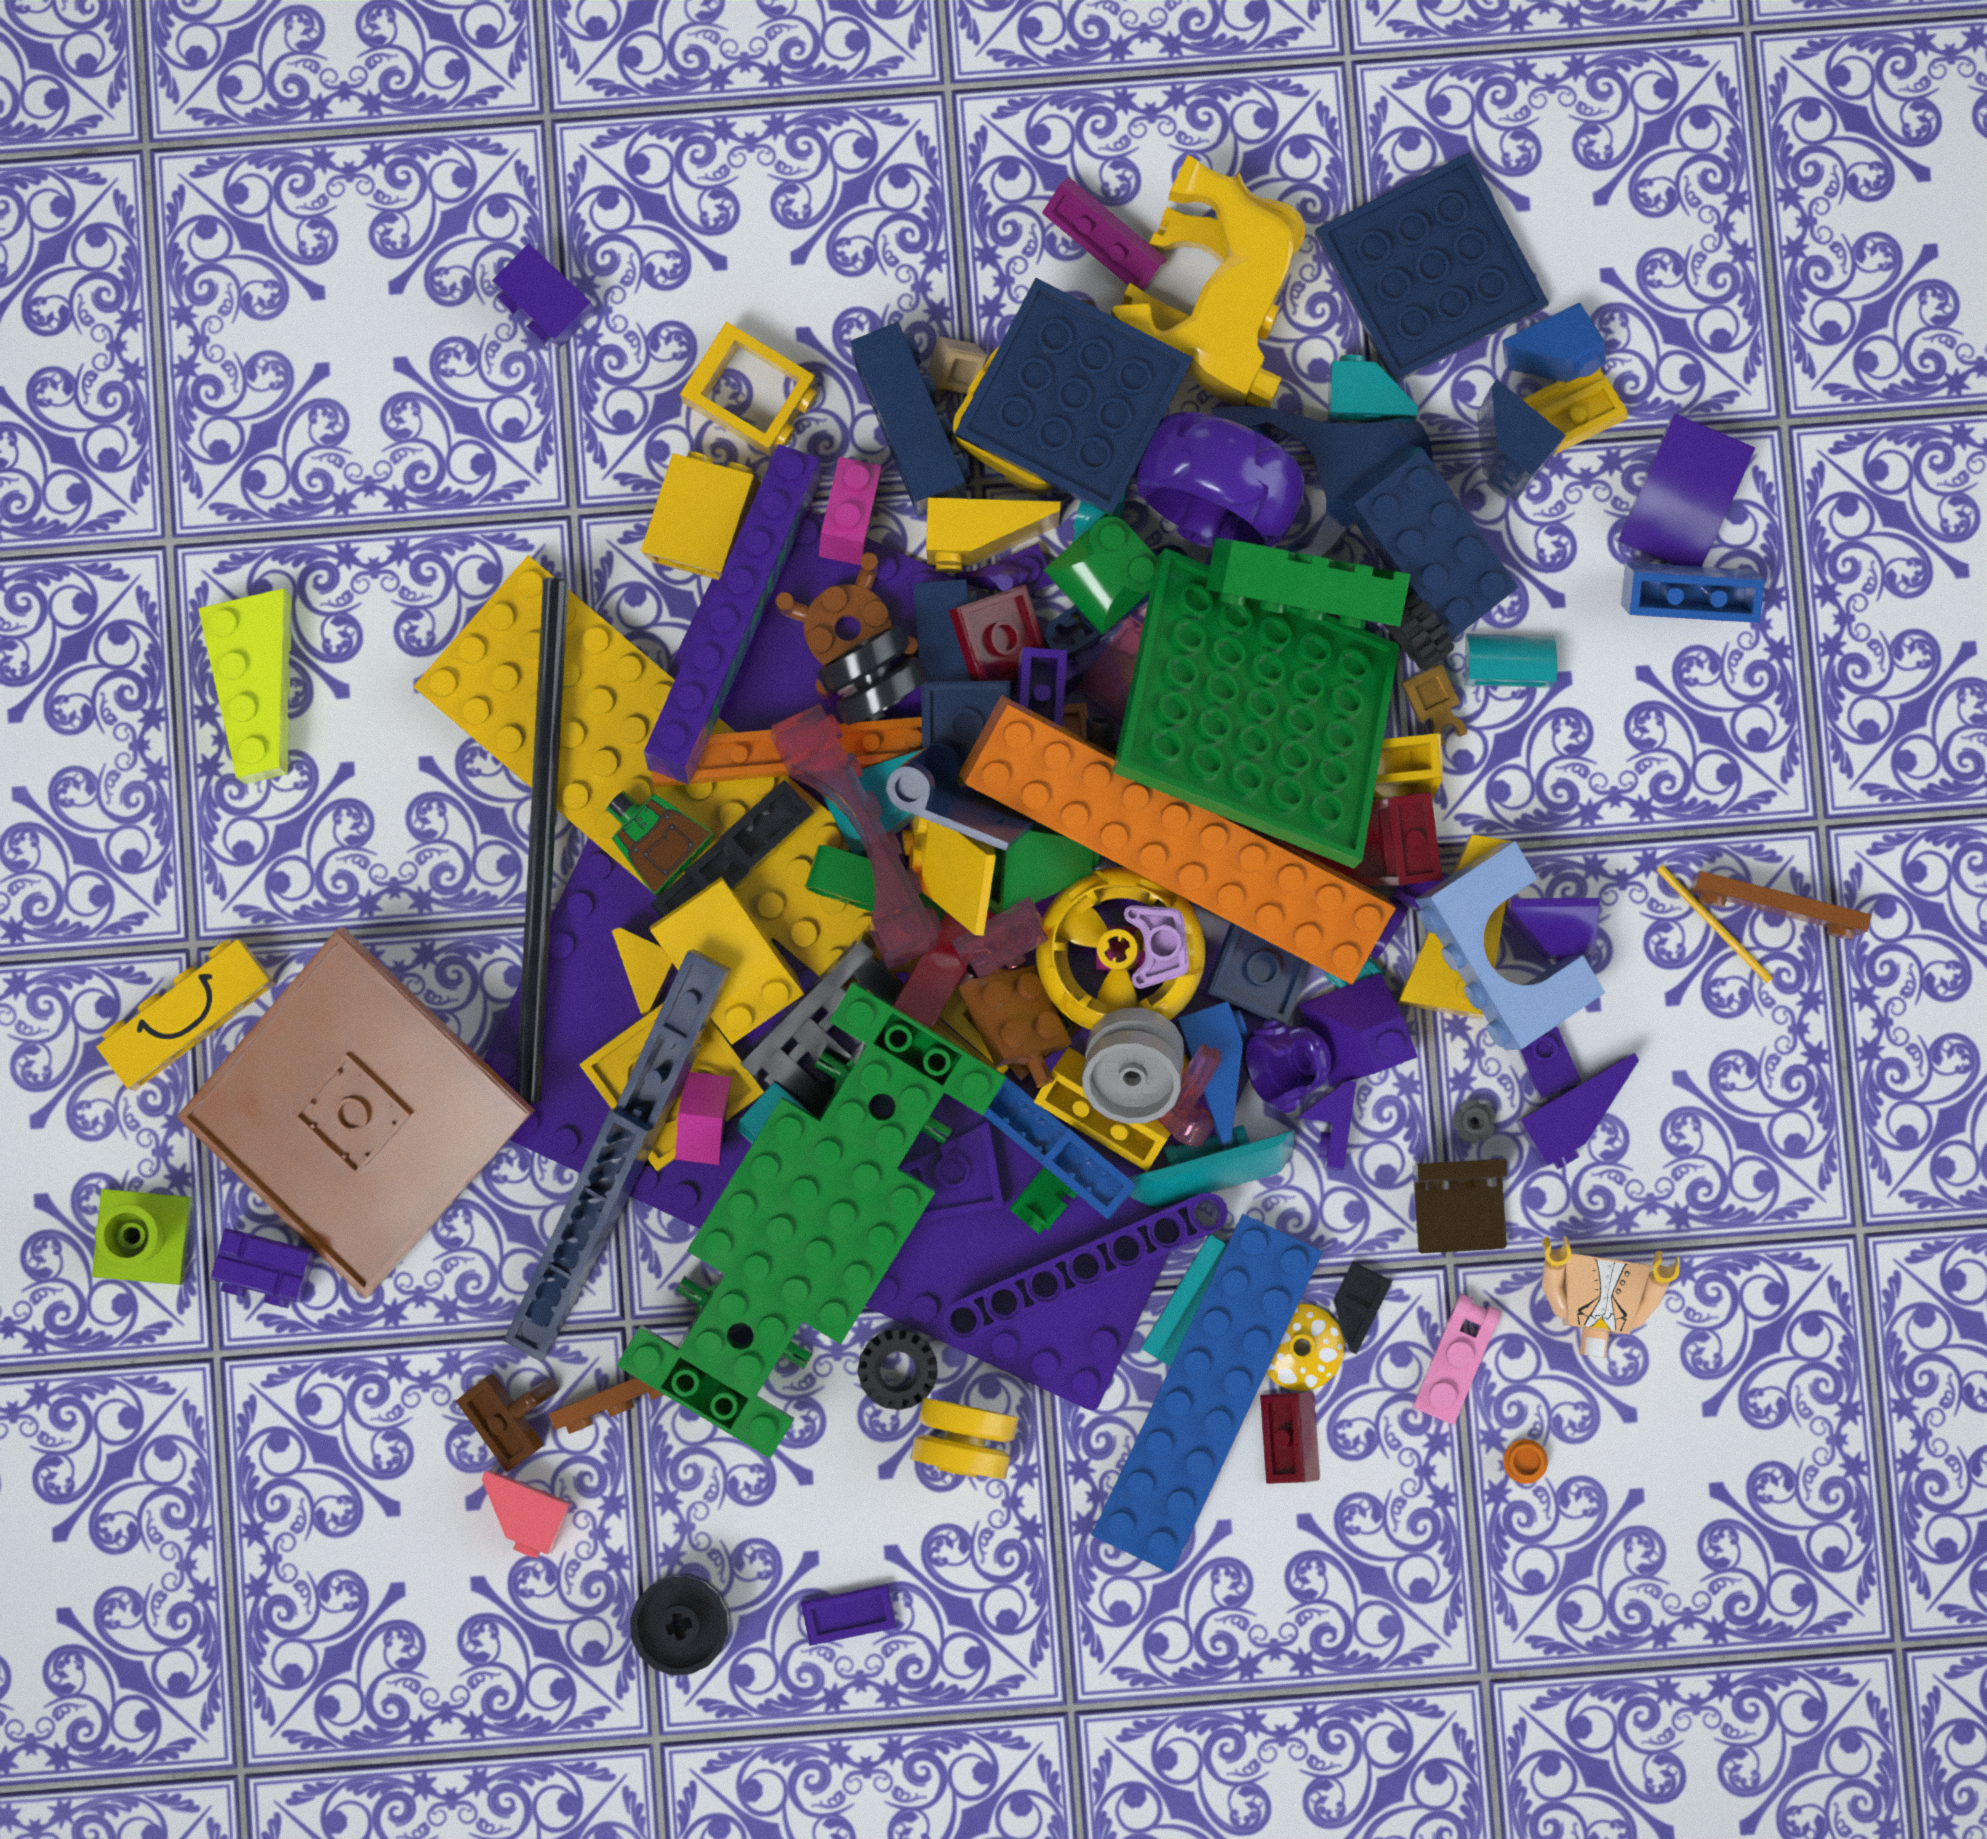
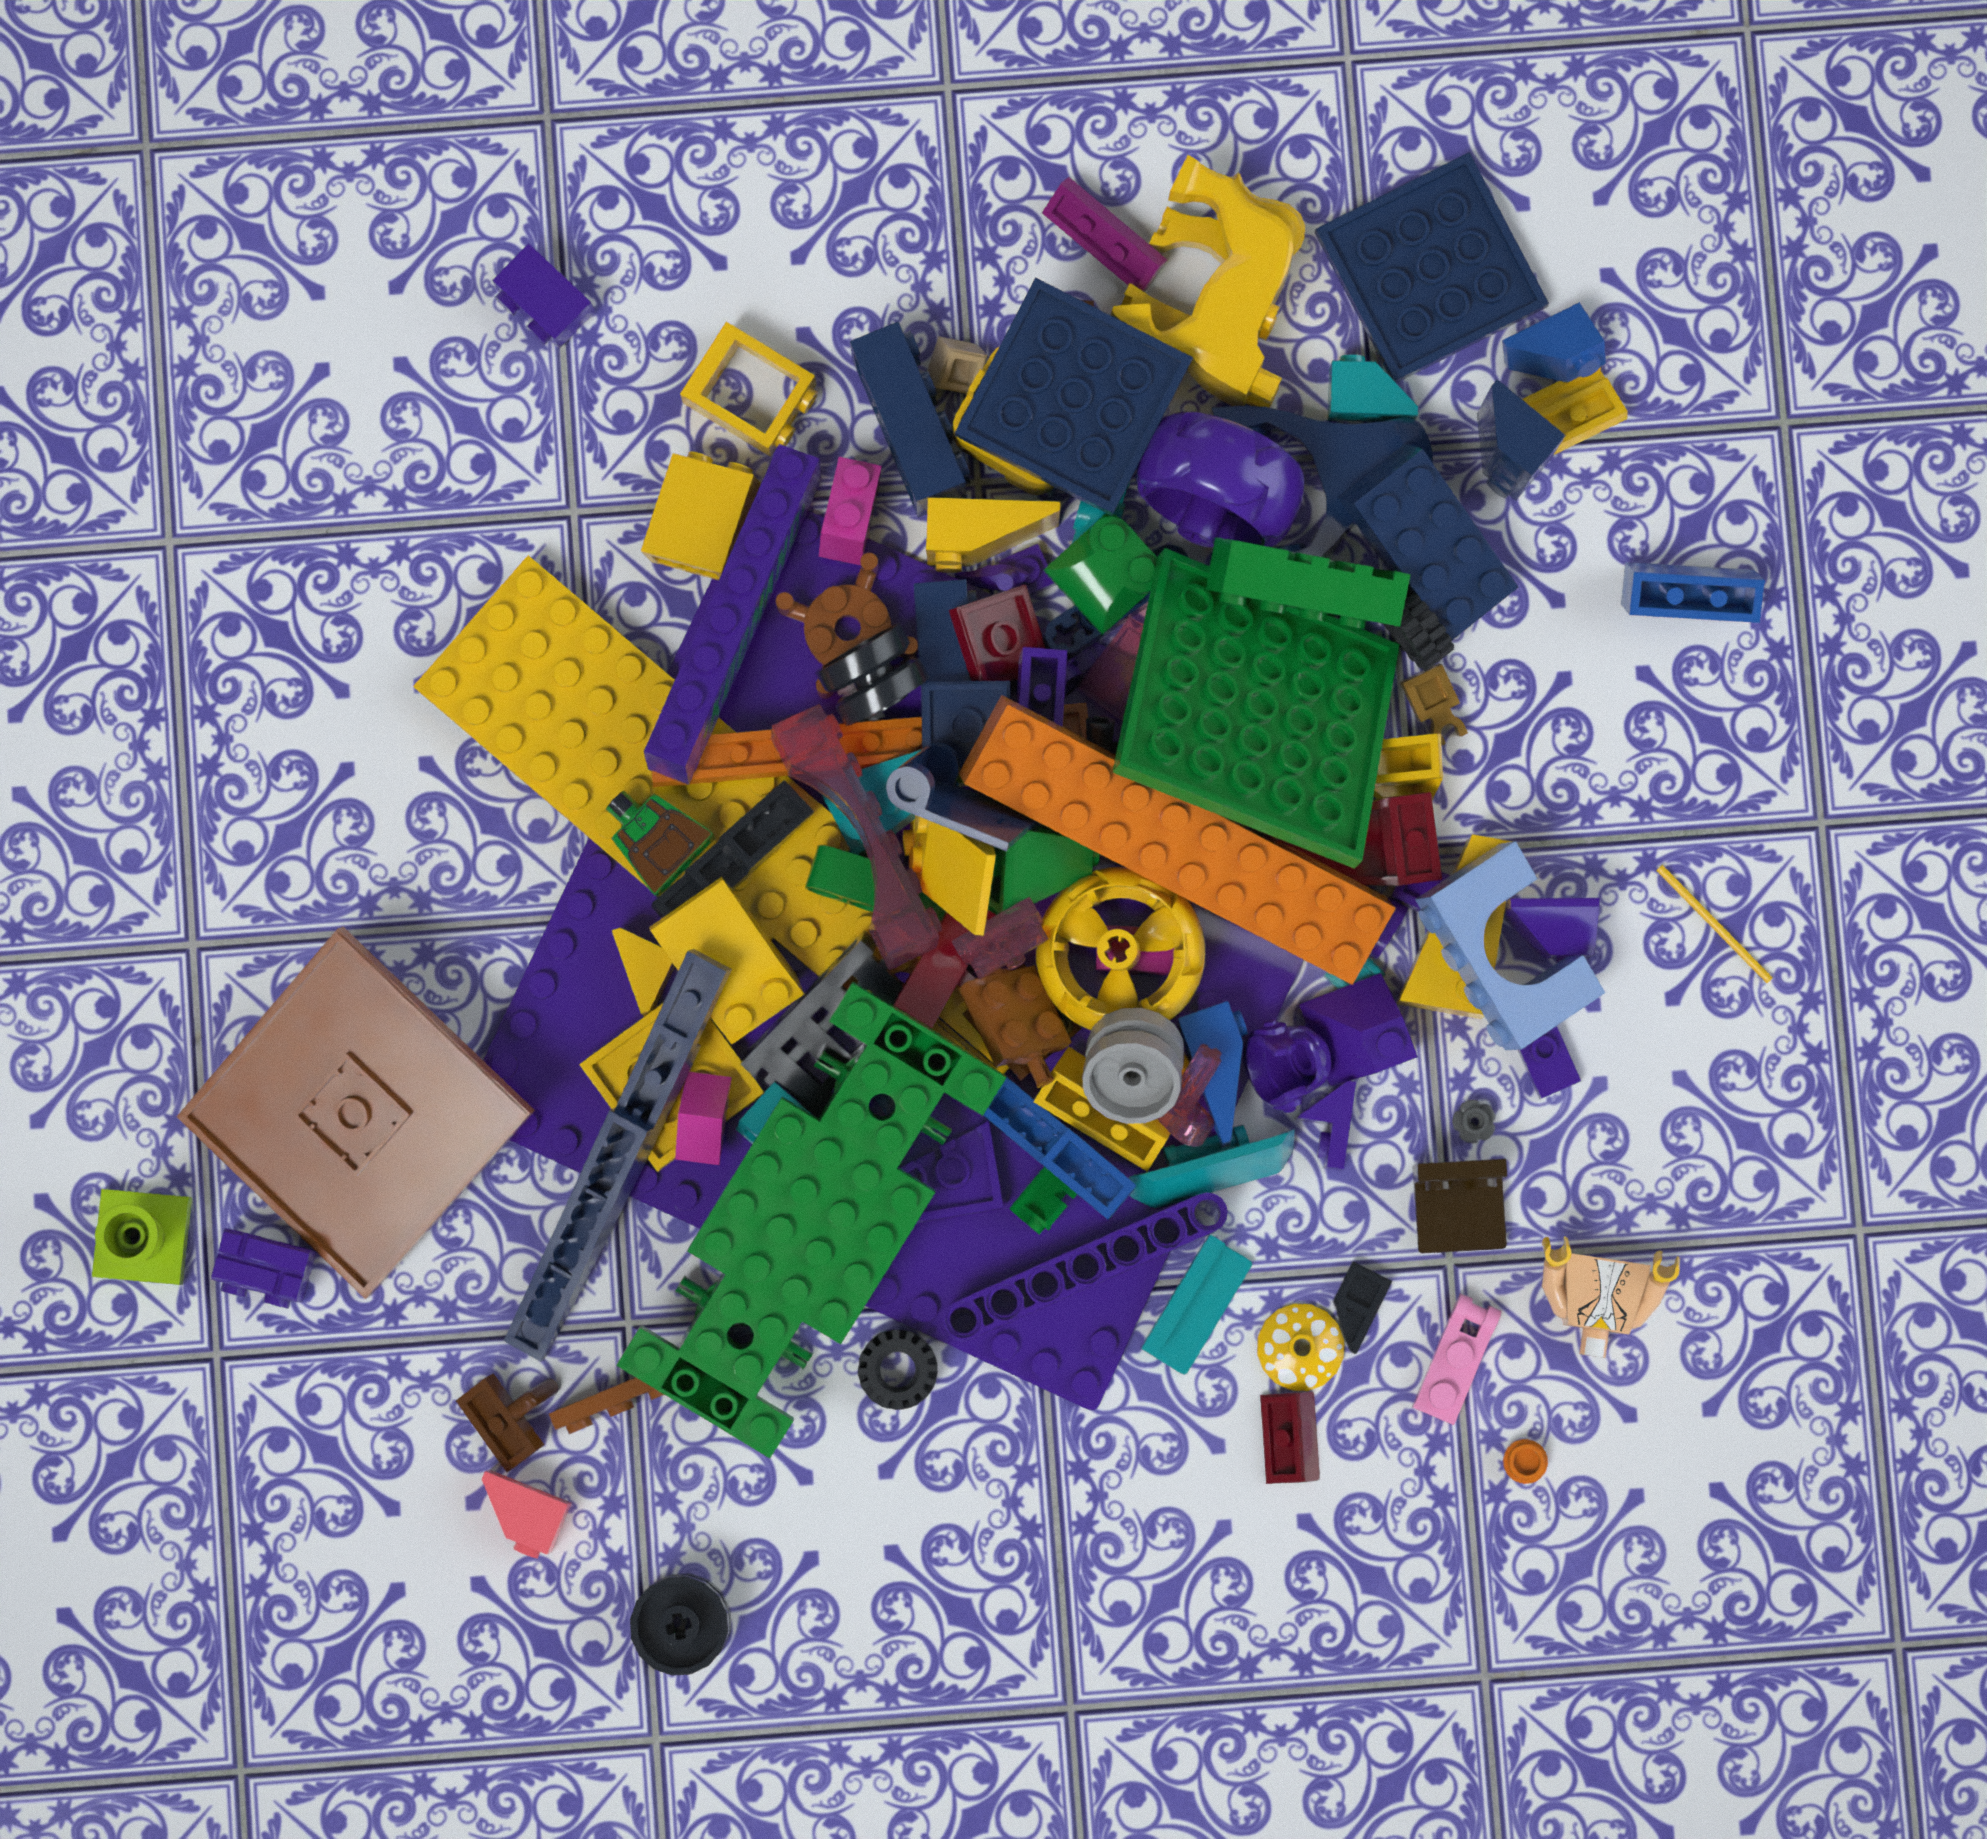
yellow brick [96,939,276,1091] -> none
neon yellow wedge [198,588,292,784] -> none
black axle [516,577,568,1105] -> none
dark purple tile [801,1583,897,1646] -> none
yellow wheel [910,1397,1019,1479] -> none
blue plate [1091,1213,1323,1574] -> none
lavender piece [1124,905,1189,989] -> none
dark blue plate [1204,922,1311,1025] -> none
teal brick [1464,633,1557,688] -> none
dark purple slope [1516,1053,1639,1170] -> none
dark purple slope [1617,413,1756,567] -> none
dark orange plate [1689,871,1872,940] -> none

